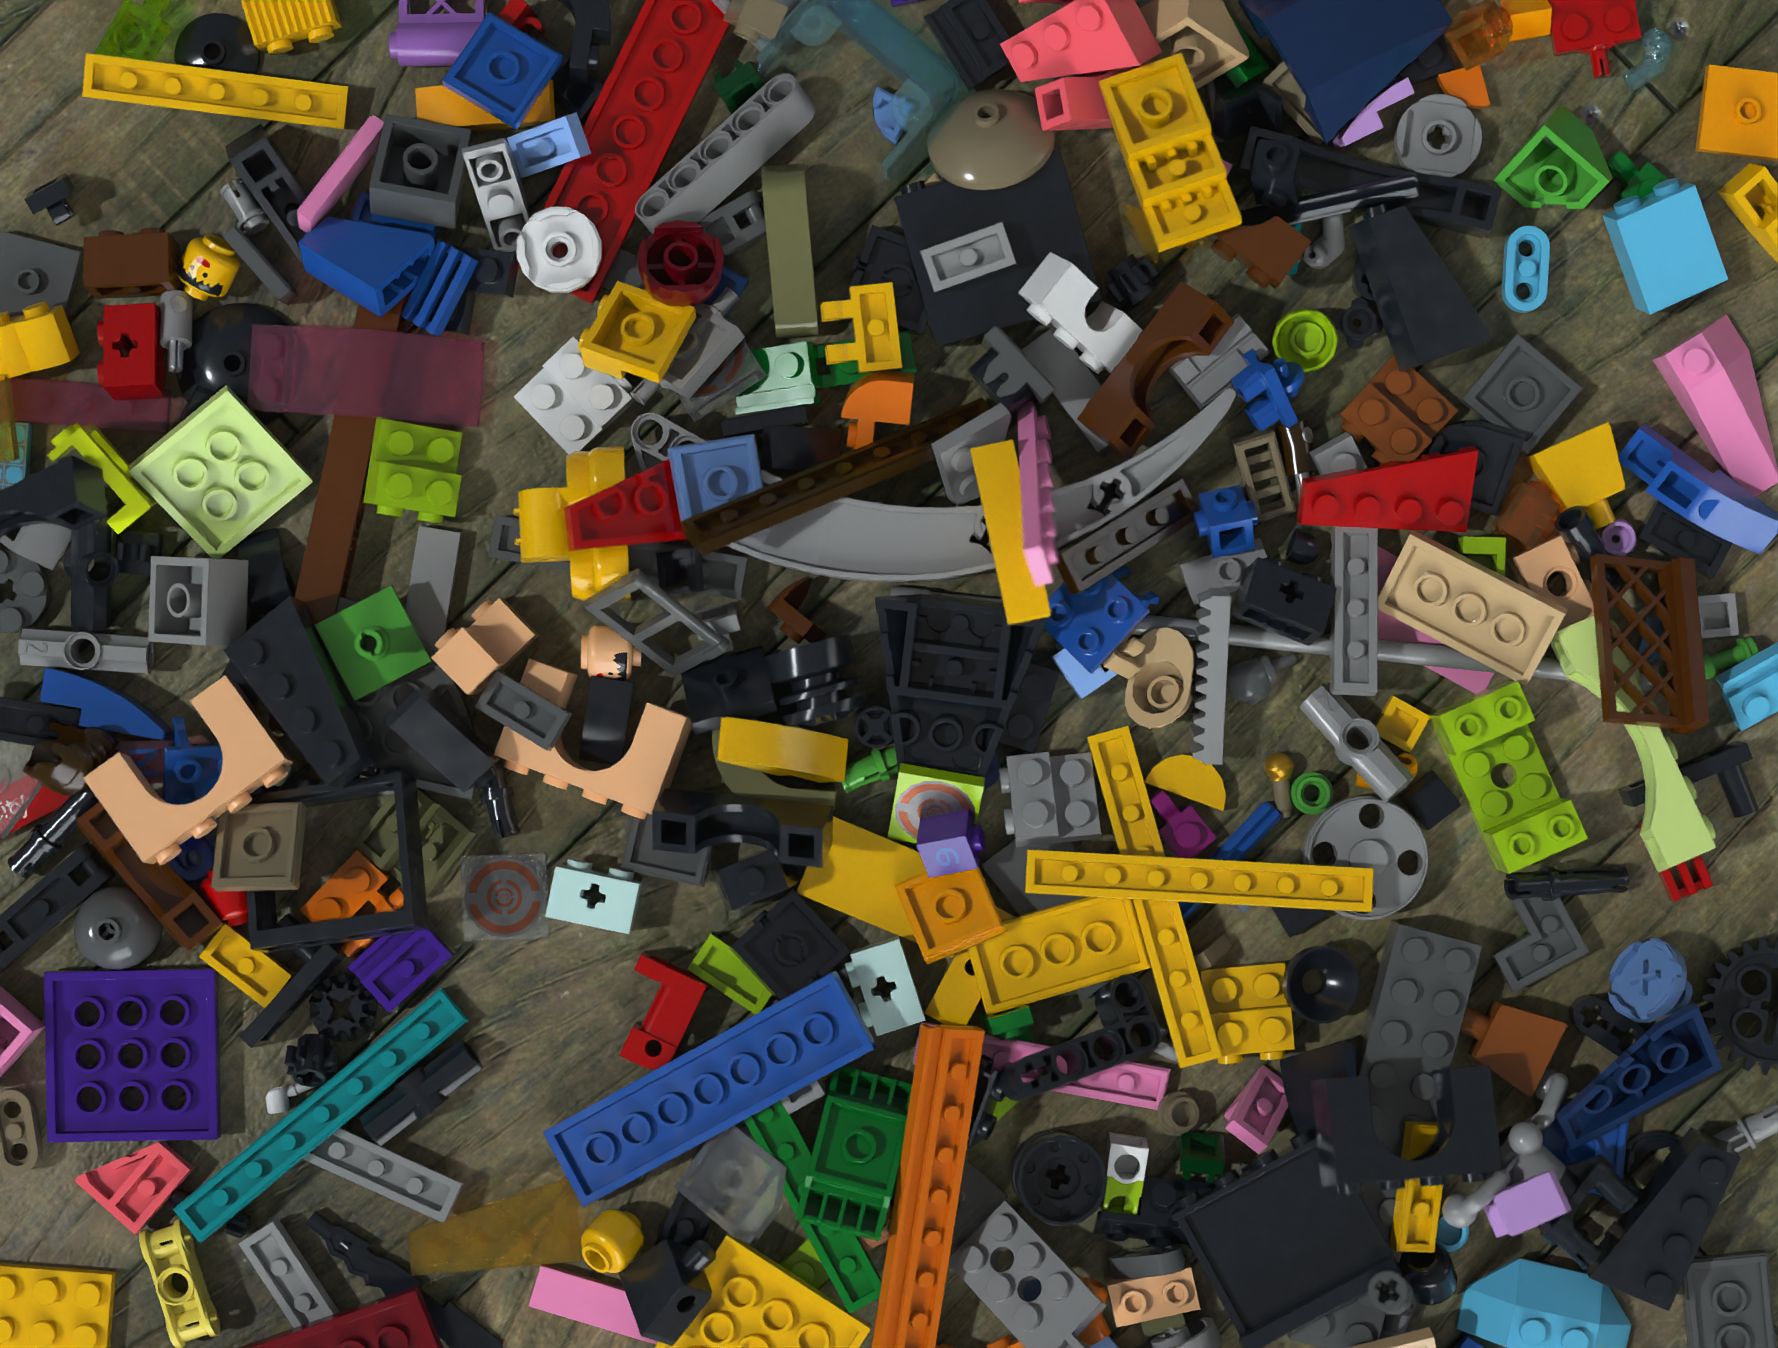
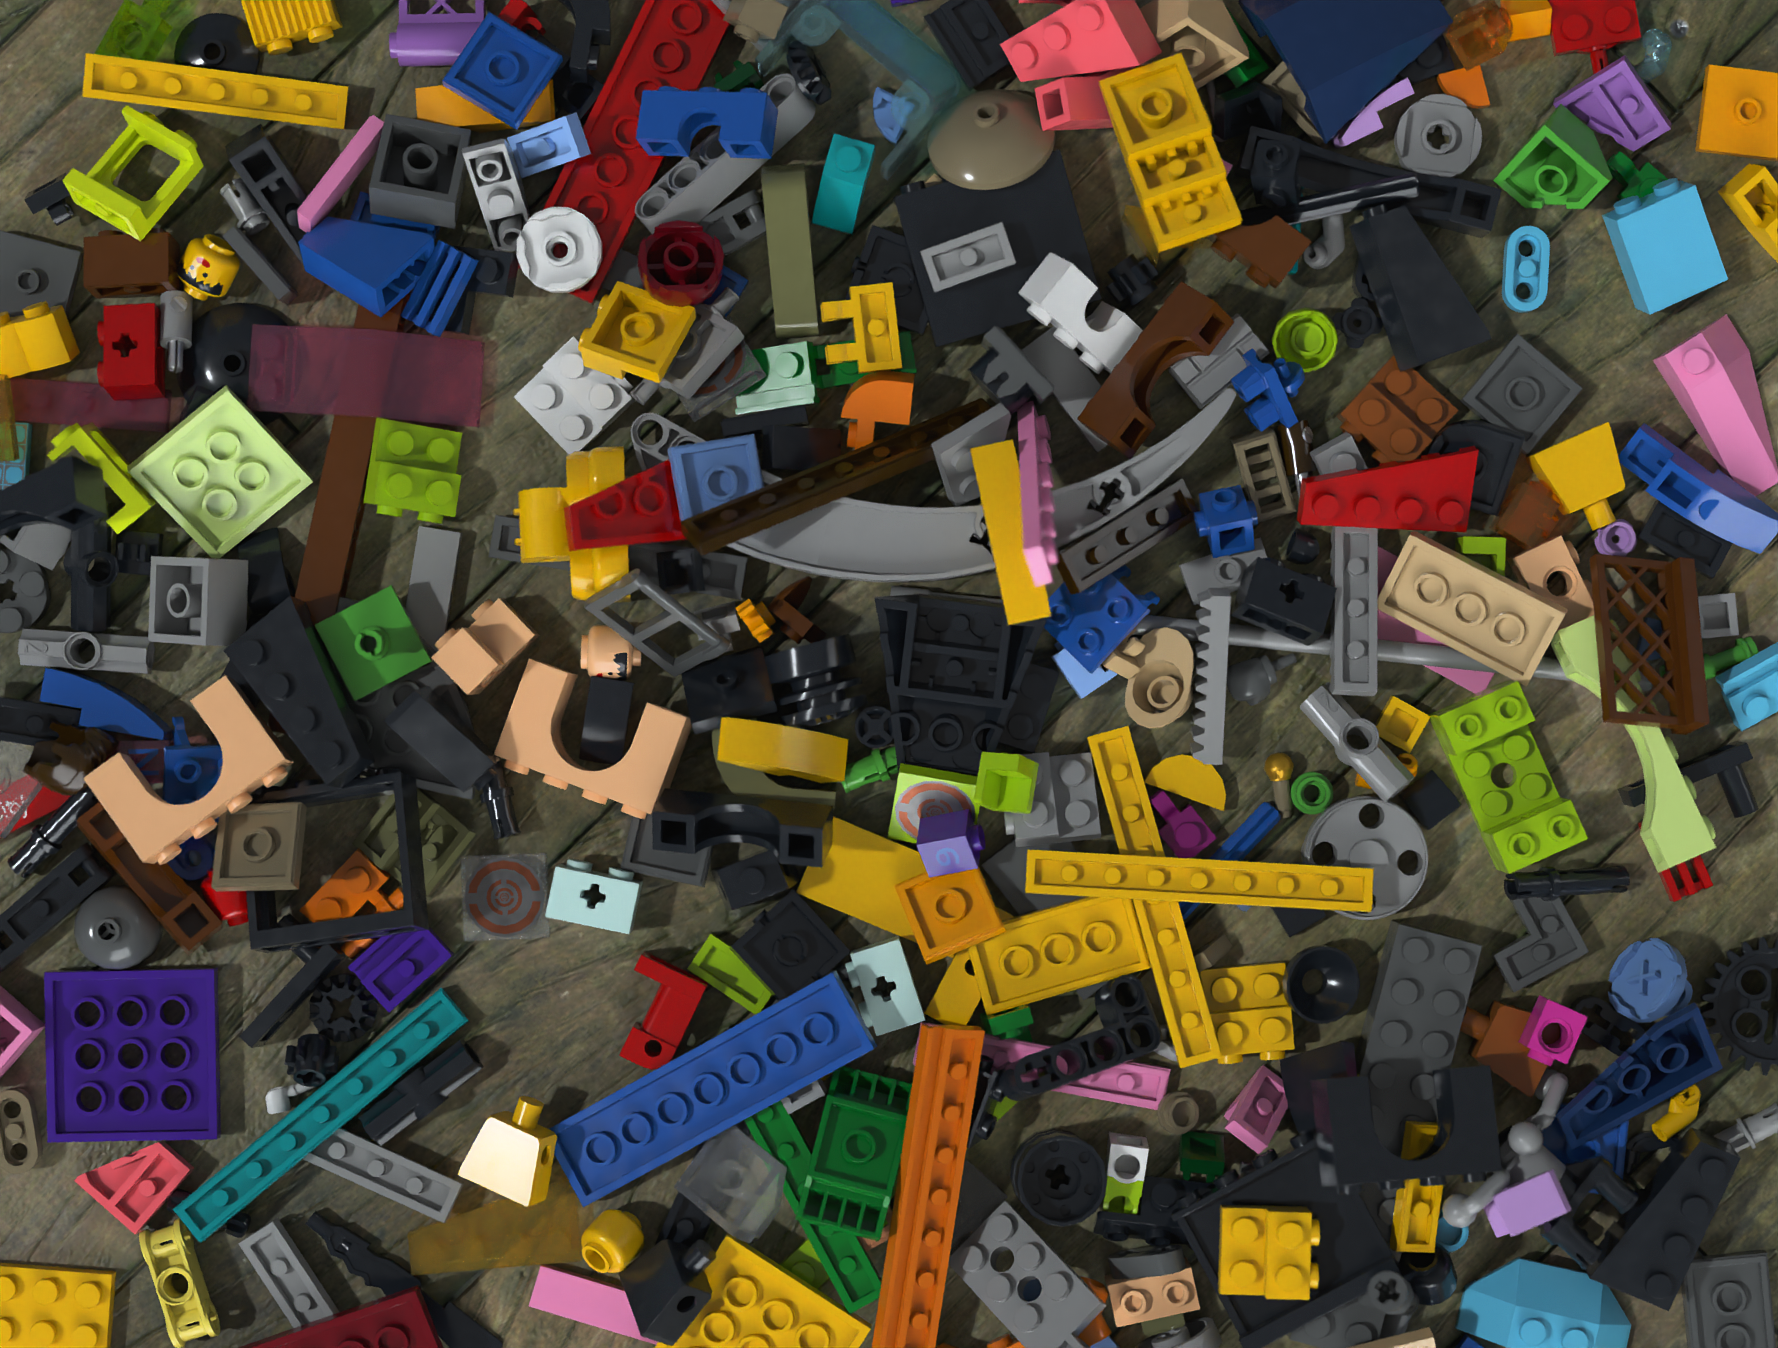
yellow plate [199,922,295,1008] -> none
dark grey plate [475,670,572,751] -> none
black piece [1555,506,1626,590] -> none
none -> neon yellow window [62,105,204,241]
none -> torso [458,1096,557,1207]
none -> blue arch [636,86,778,159]
none -> light orange plate [735,599,776,644]
none -> black gear [786,39,832,105]
none -> teal slope [811,134,876,235]
none -> lime panel [974,752,1039,814]
none -> yellow plate [1218,1205,1320,1300]
none -> dark pink brick [1519,995,1588,1066]
none -> medium lavender wing [1553,55,1672,152]
none -> yellow arm [1652,1084,1701,1142]

